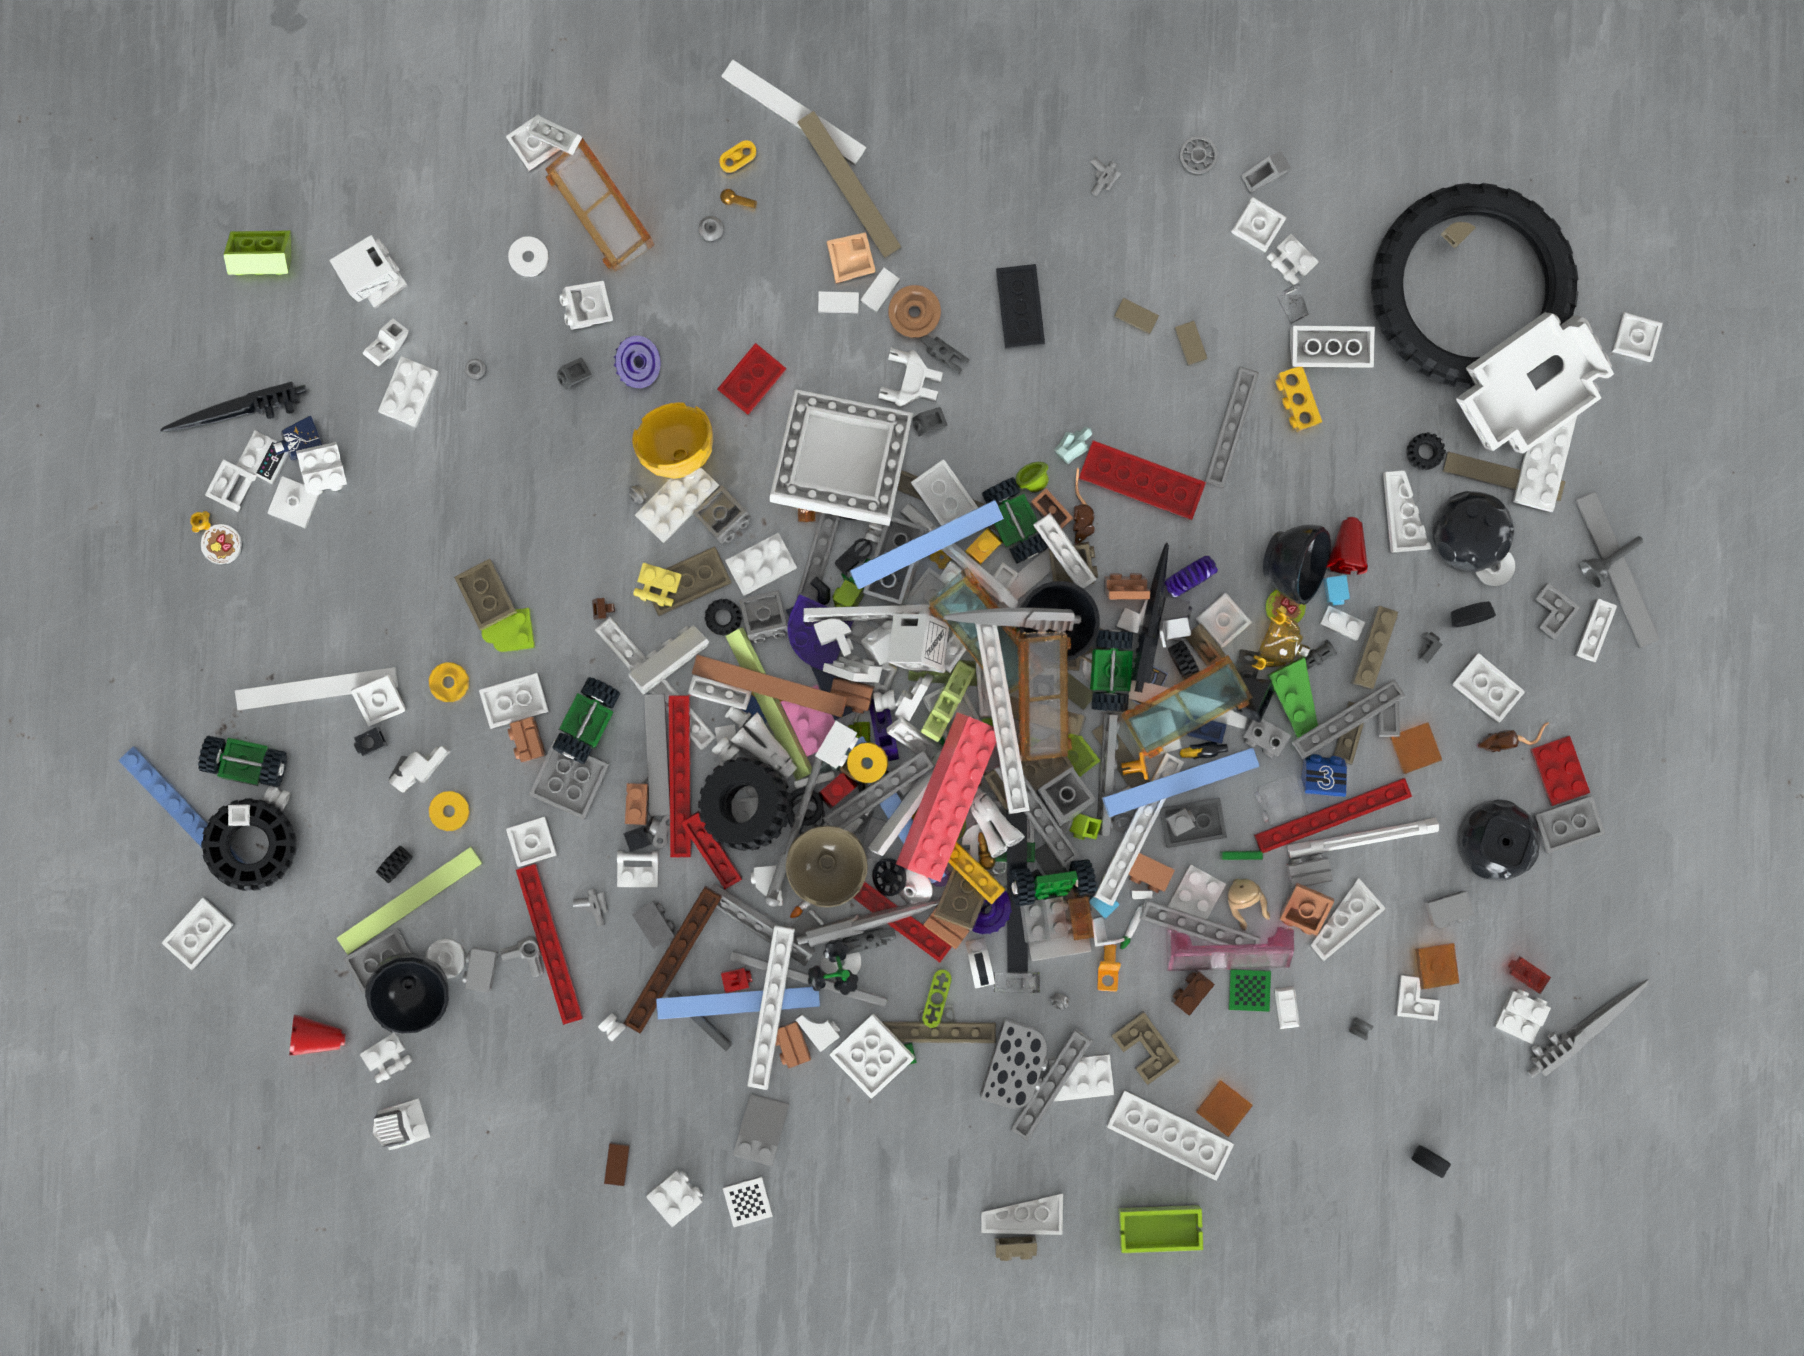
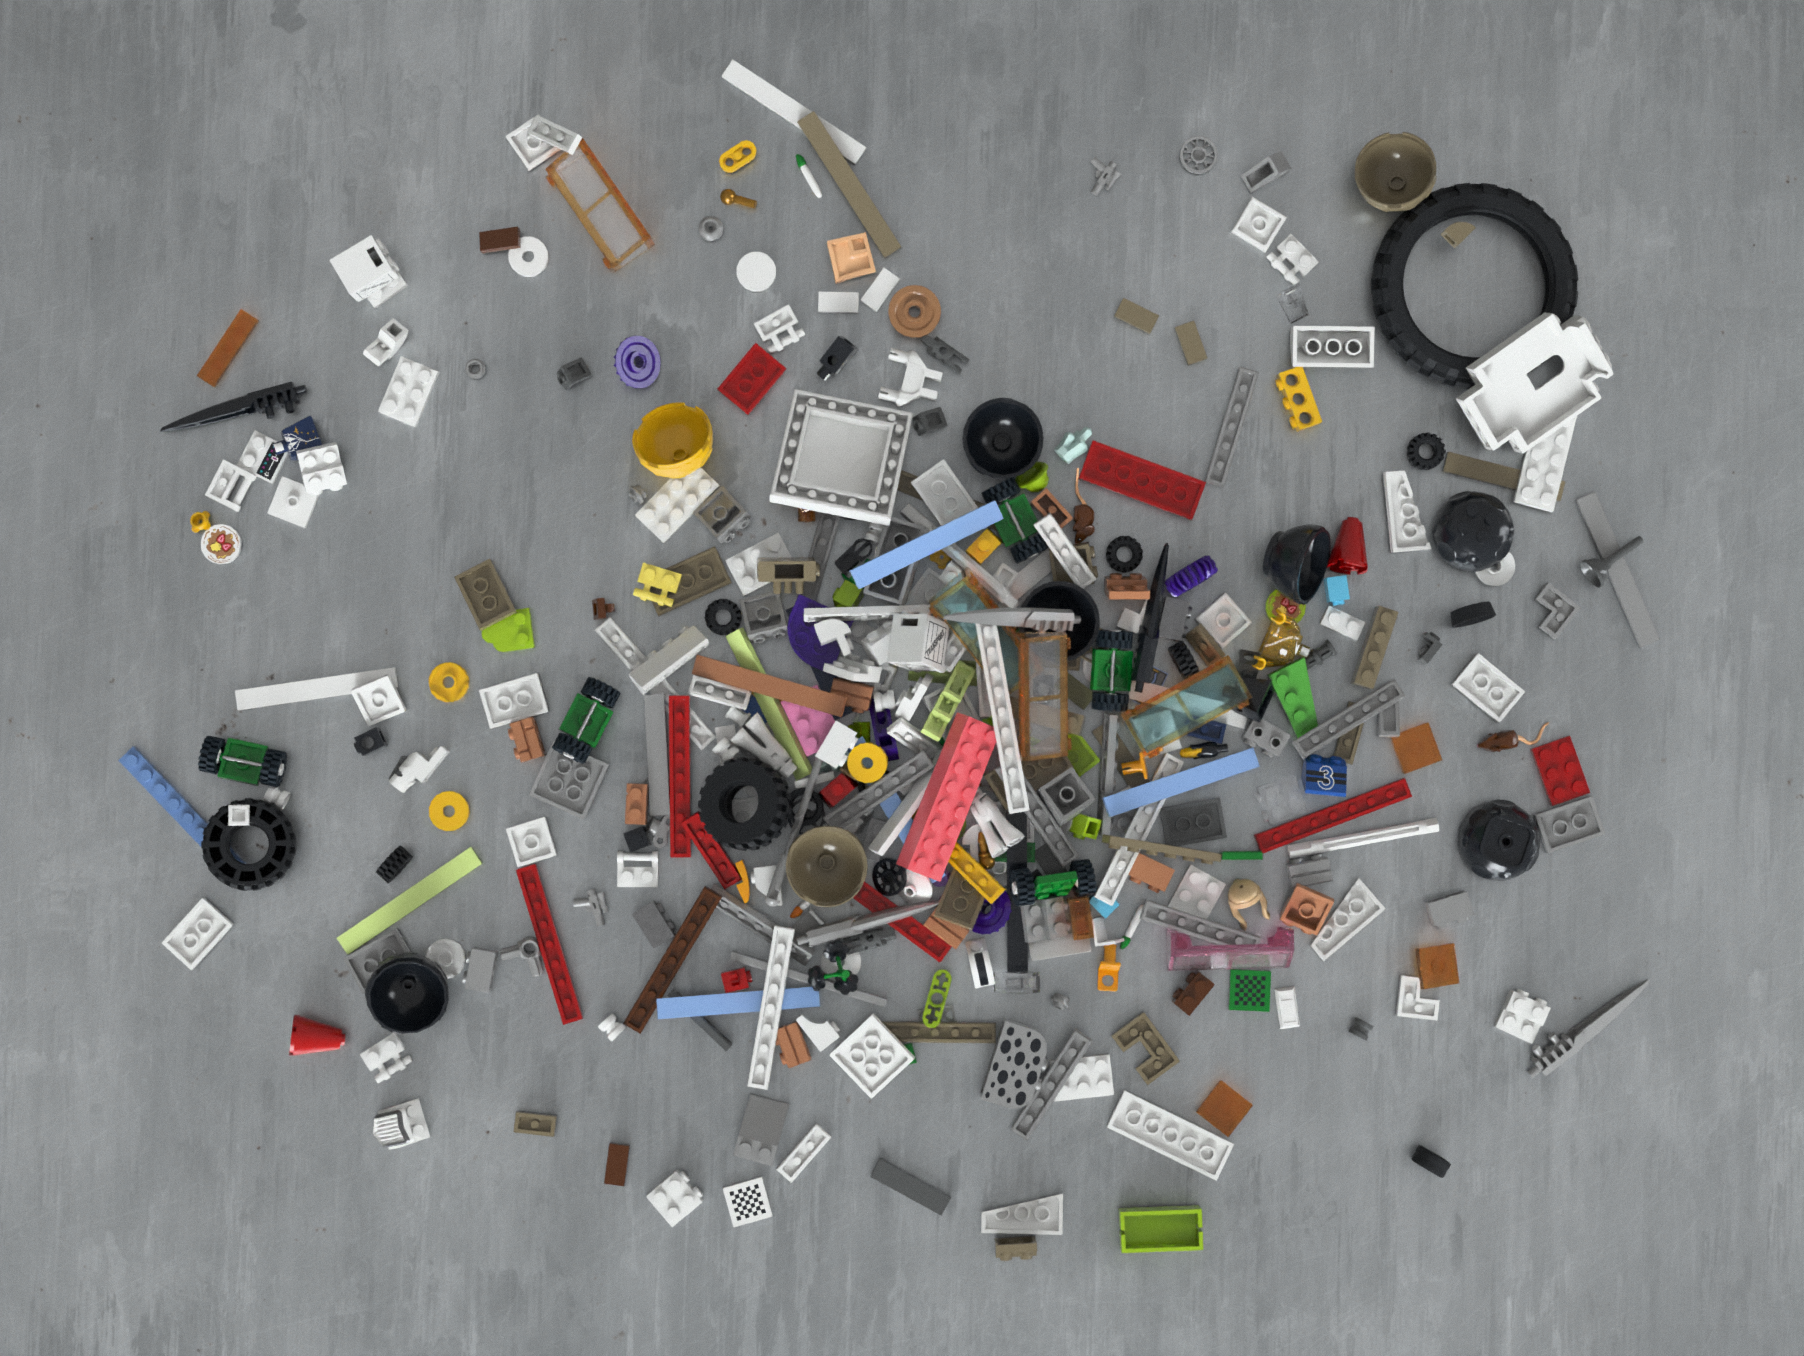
lime slope [223,230,291,275] -> none
white plate [560,281,613,330] -> none
black arm [810,576,830,605] -> none
black plate [996,264,1045,349] -> none
white tile [1130,890,1152,899] -> none
bracket [1160,616,1191,648] -> none
light grey brick [1165,808,1196,836] -> none
clear red plate [1508,956,1551,994] -> none
white plate [1575,599,1617,662] -> none
white tile [1612,312,1663,362] -> none
none -> clear orange tile [197,309,259,387]
none -> reddish brown tile [479,226,521,253]
none -> dark tan plate [514,1111,557,1137]
none -> light orange slope [735,859,750,904]
none -> white tile [737,252,776,292]
none -> white plate [754,304,805,354]
none -> dark tan piece [757,557,820,594]
none -> white tile [776,1123,832,1183]
none -> white piece [796,154,822,198]
none -> black torso [816,336,859,381]
none -> dark grey tile [870,1158,951,1216]
none -> black rock [962,398,1044,479]
none -> dark tan plate [1102,834,1222,865]
none -> black tyre [1106,536,1143,573]
none -> dark tan rock [1355,132,1437,212]

